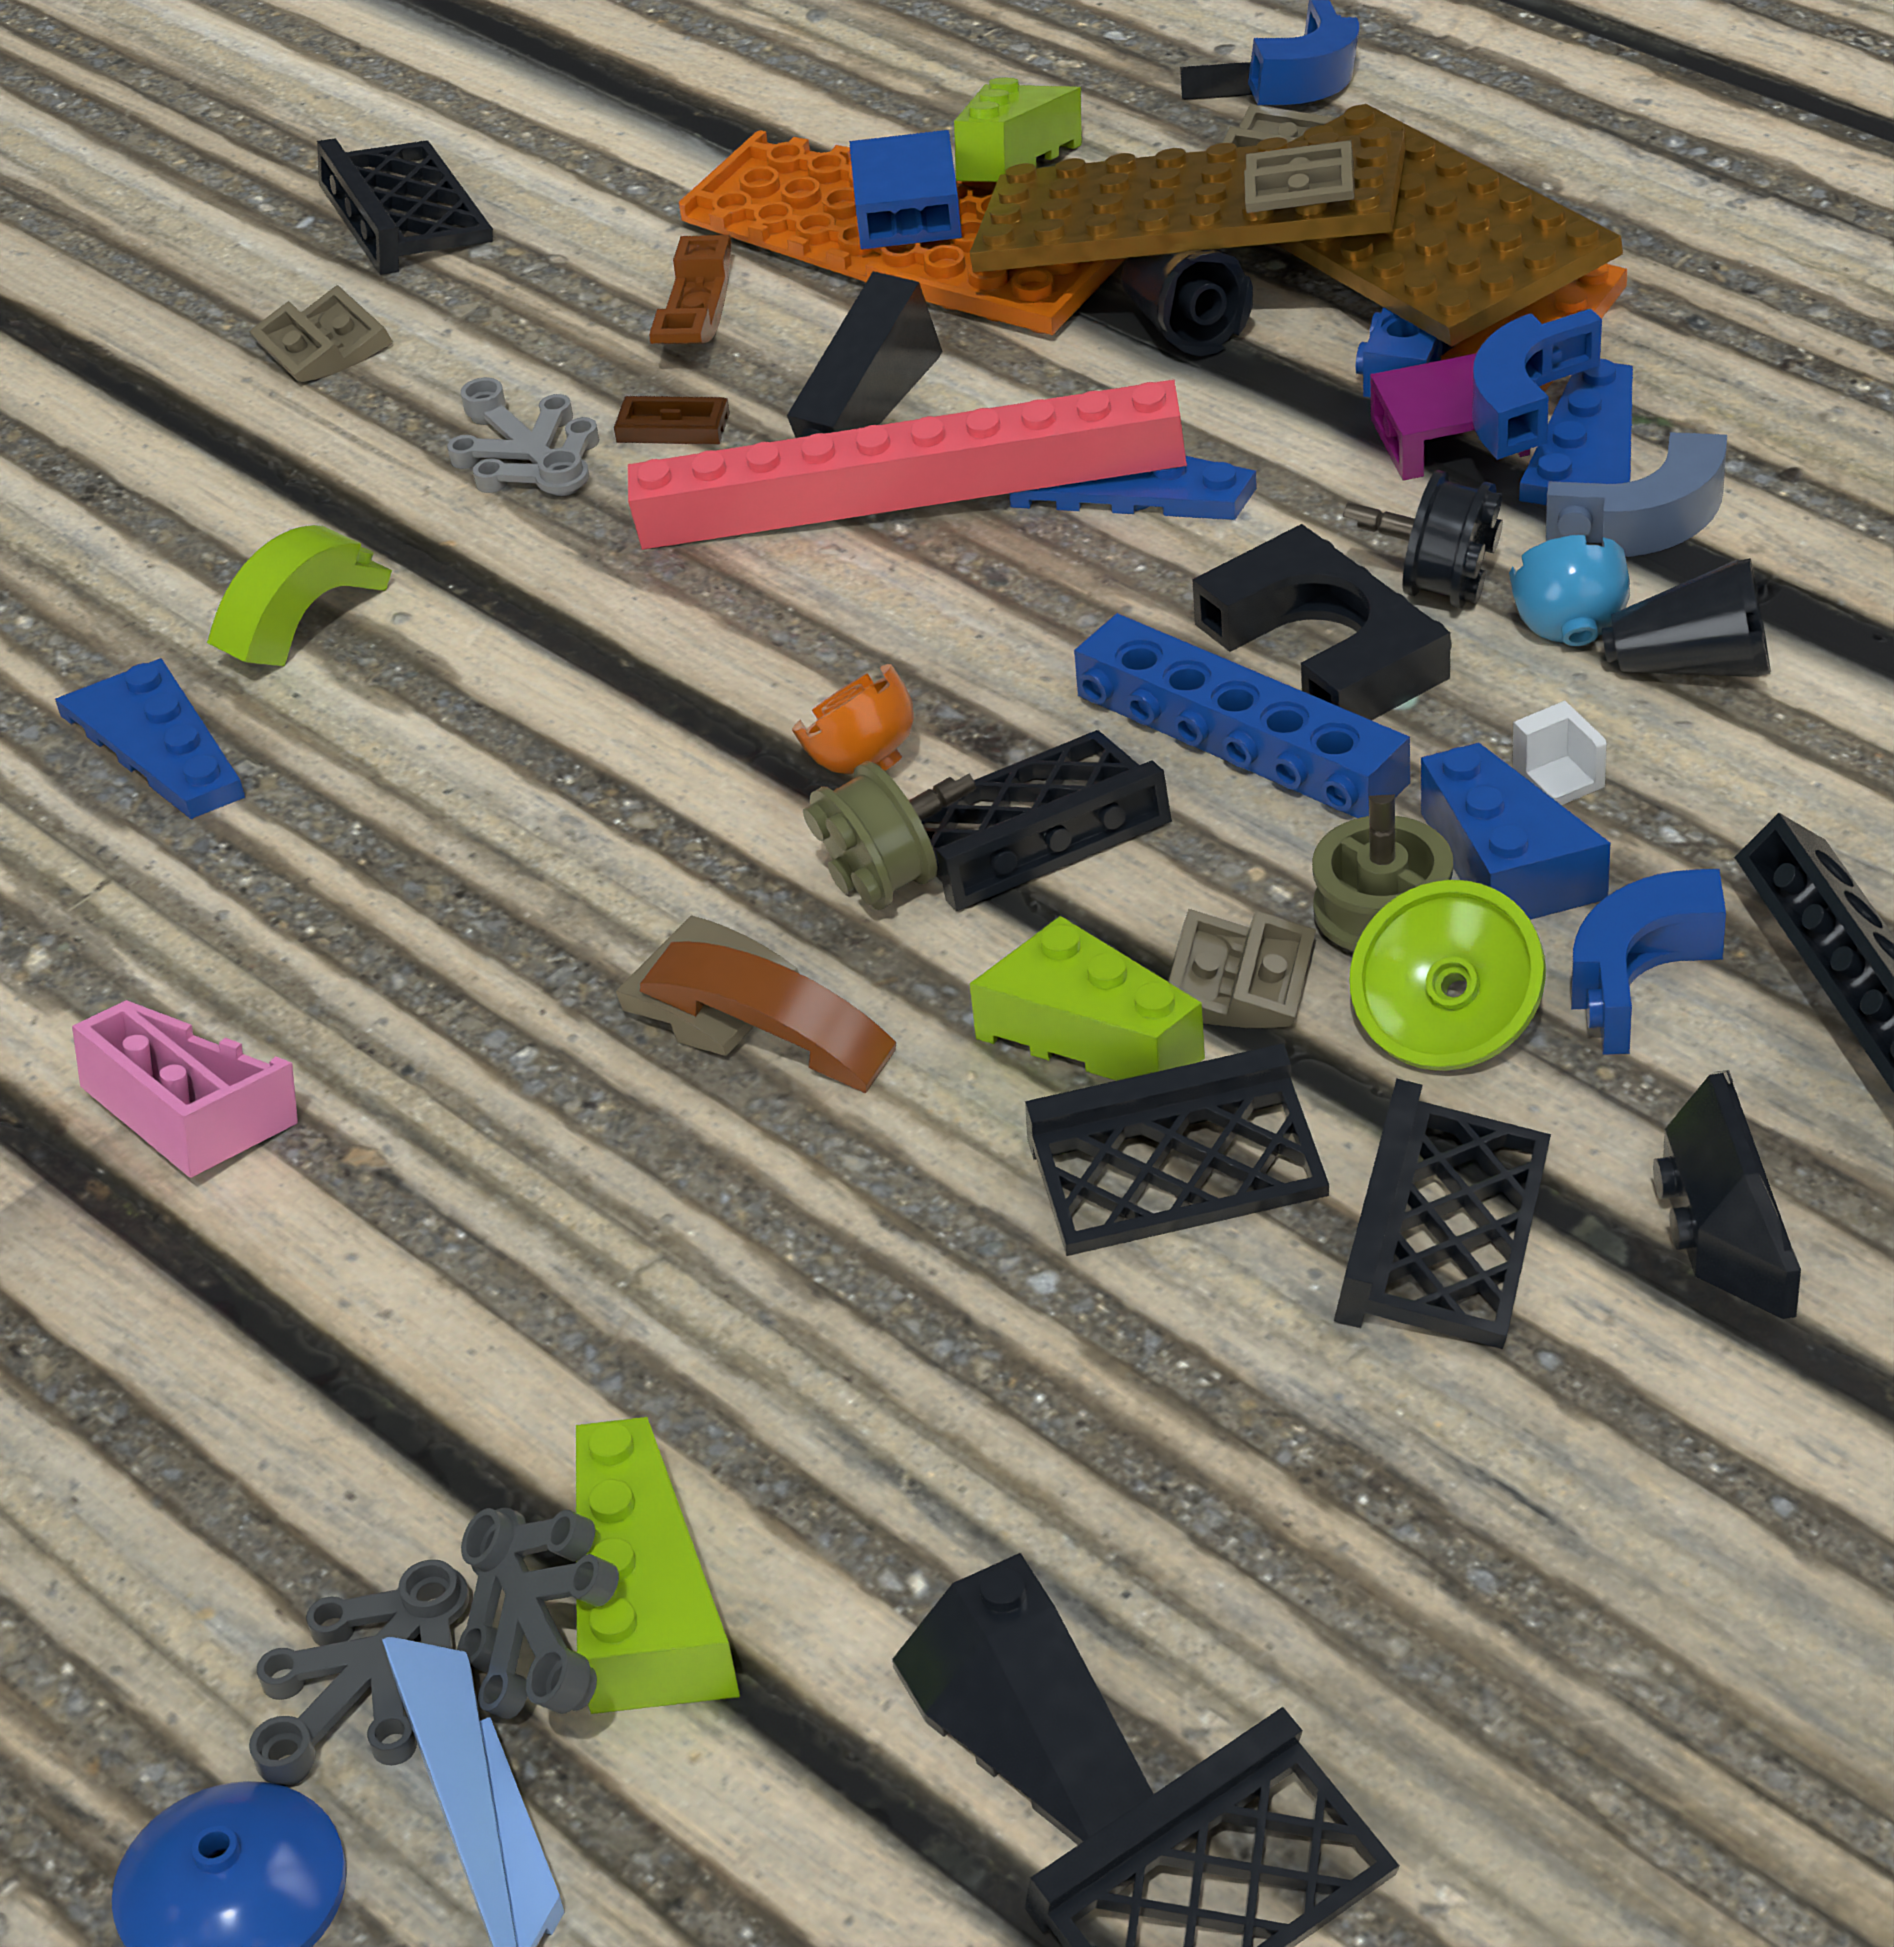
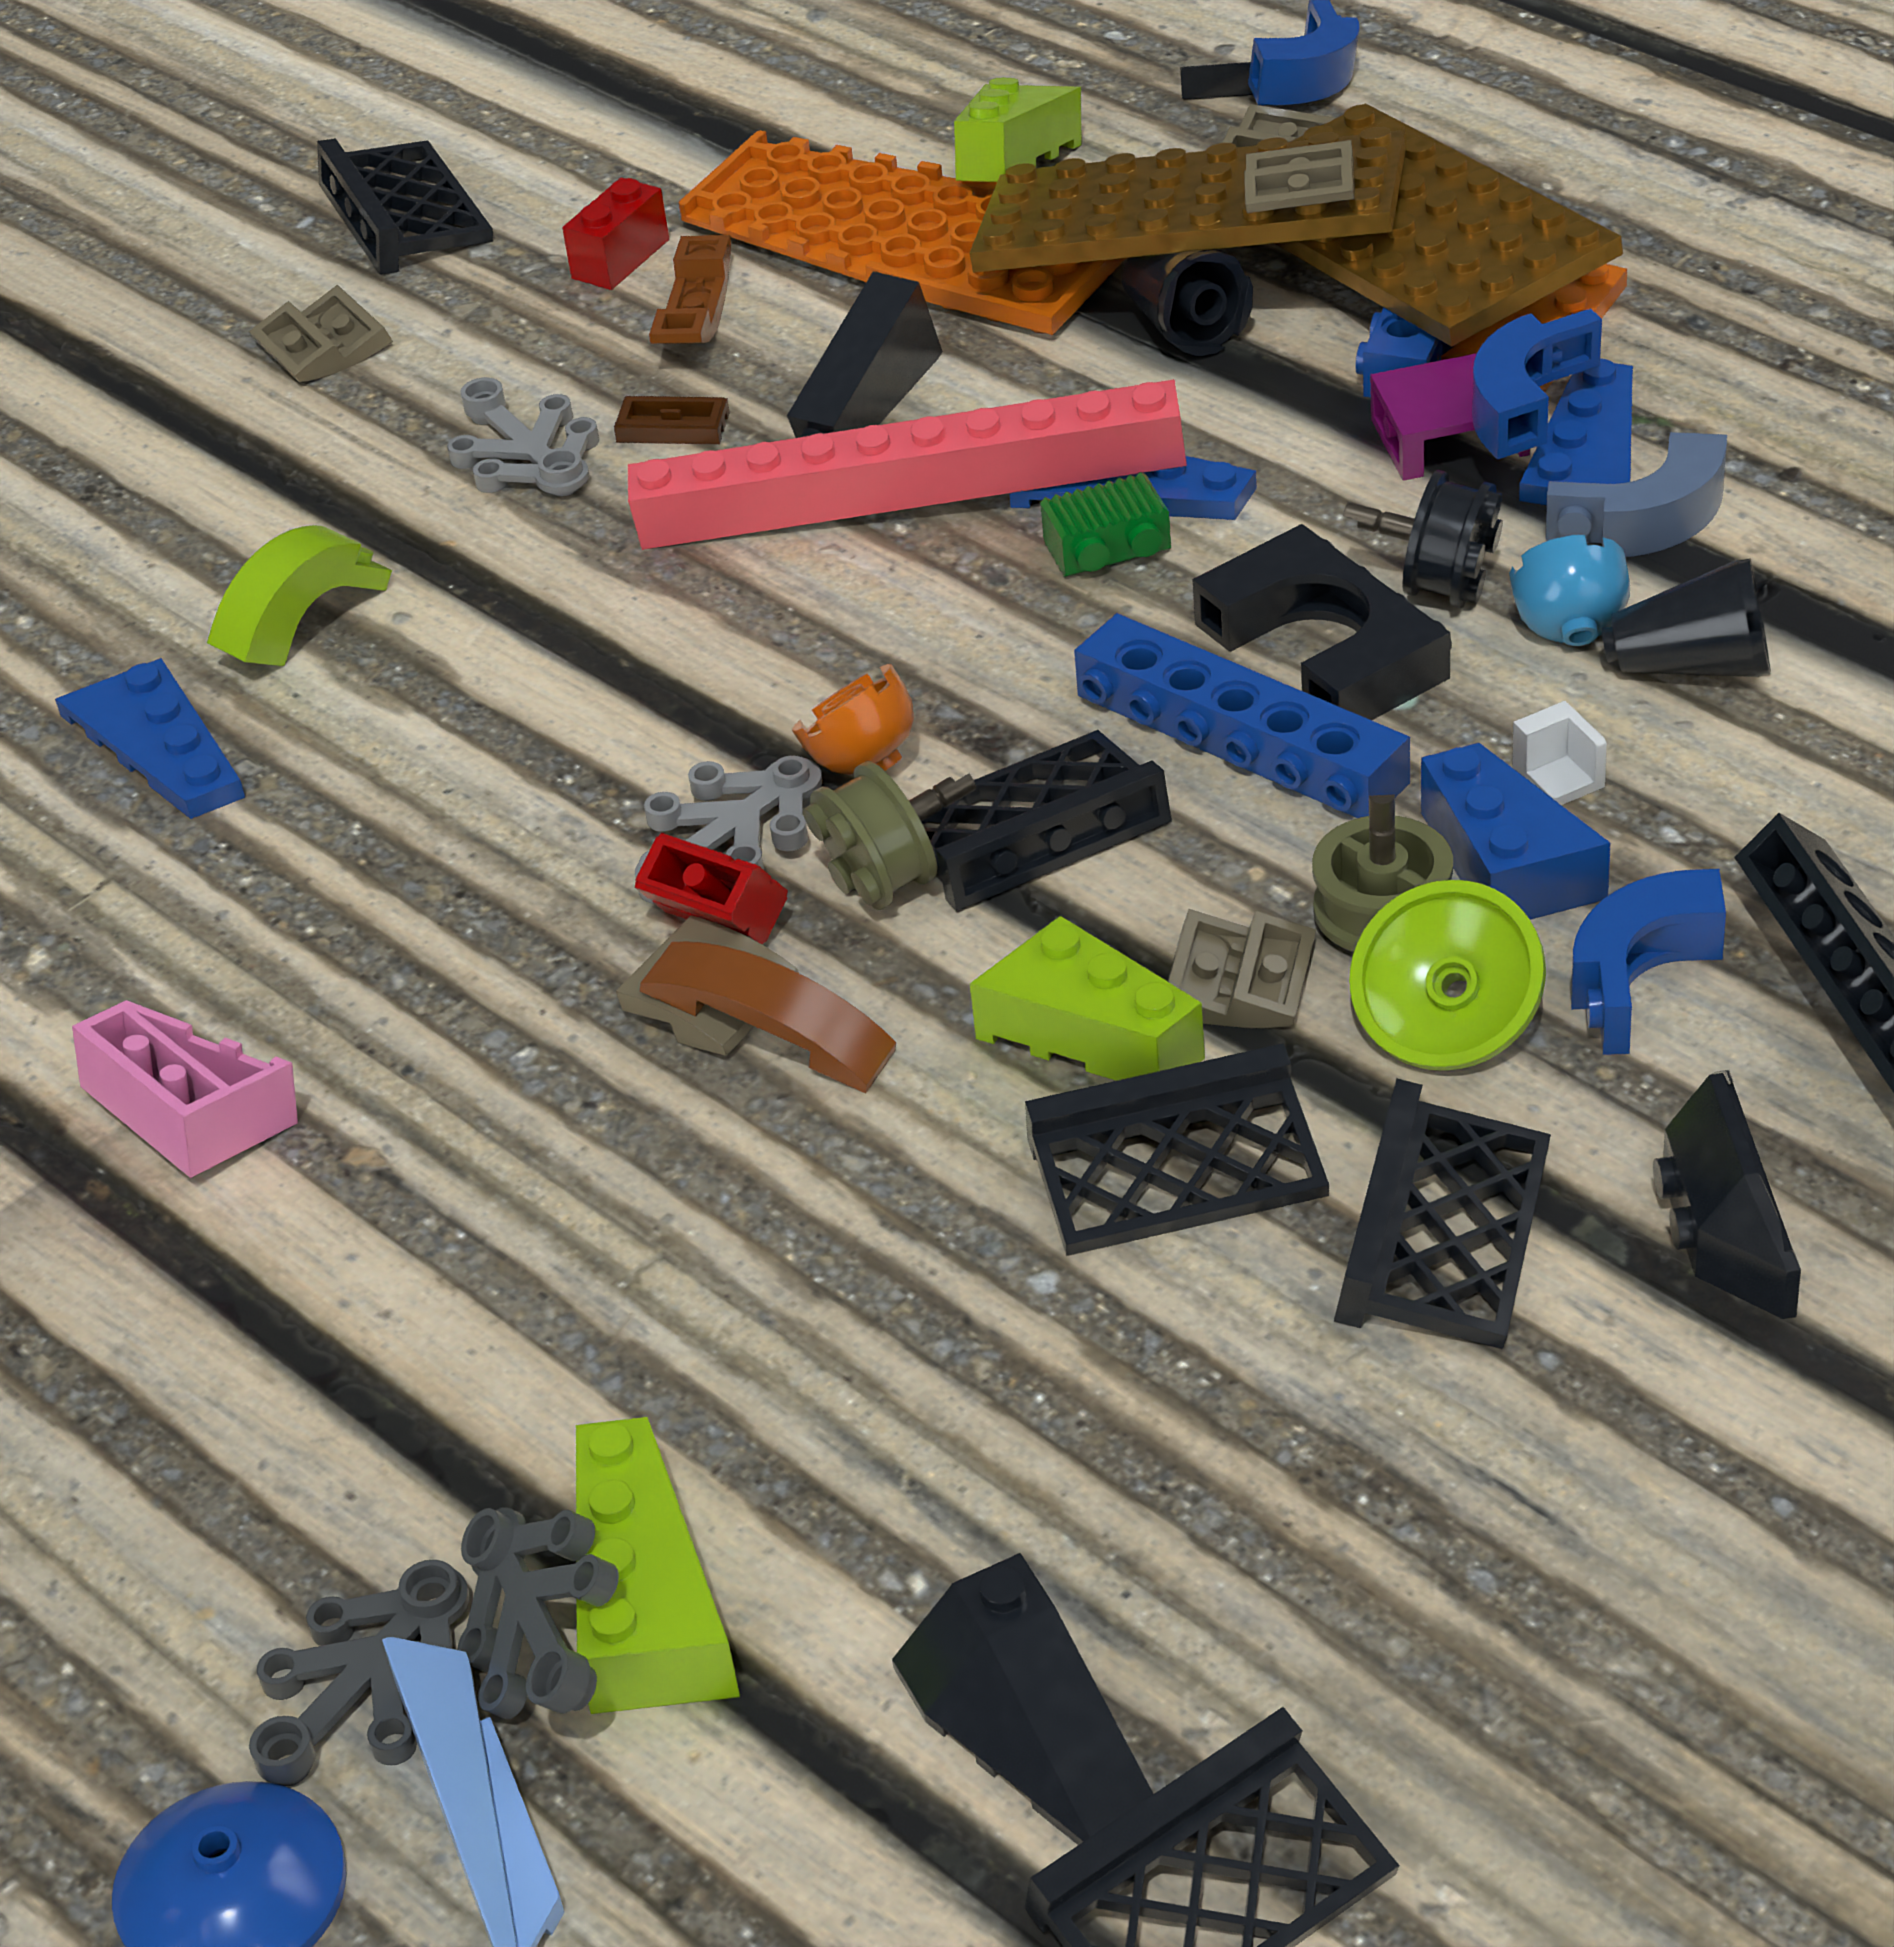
blue brick [849,130,962,249] -> none
none -> red brick [562,177,670,290]
none -> red brick [634,833,788,945]
none -> light grey plant [635,756,822,904]
none -> green brick [1040,472,1171,577]

